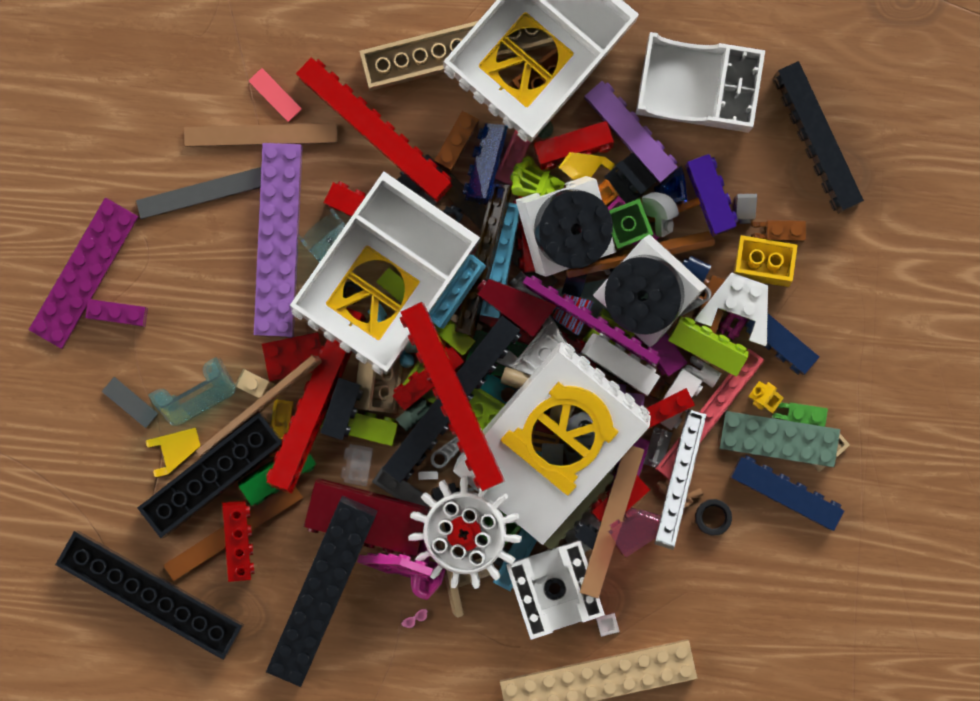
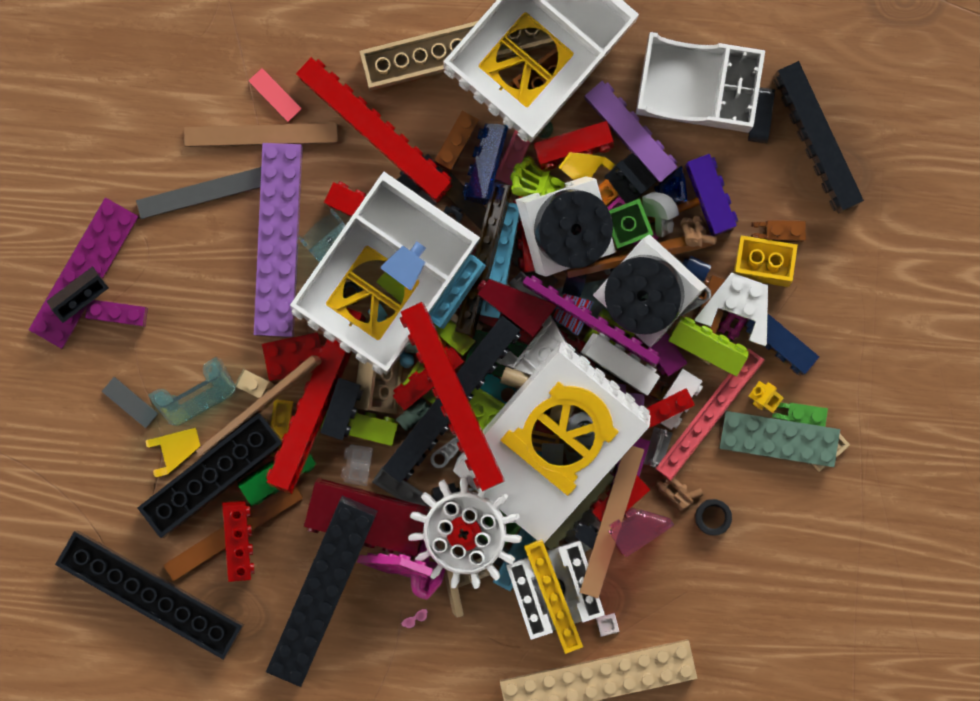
white tile [418,471,438,480] -> none
tile [654,409,706,550] -> none
white hinge [684,356,722,388] -> none
dark blue brick [730,455,845,531] -> none
light grey slope [734,194,757,224] -> none
none -> black brick [47,266,109,323]
none -> medium blue torso [380,241,426,290]
none -> yellow plate [524,539,583,654]
none -> medium nougat piece [680,216,716,247]
none -> black beam [748,87,775,144]

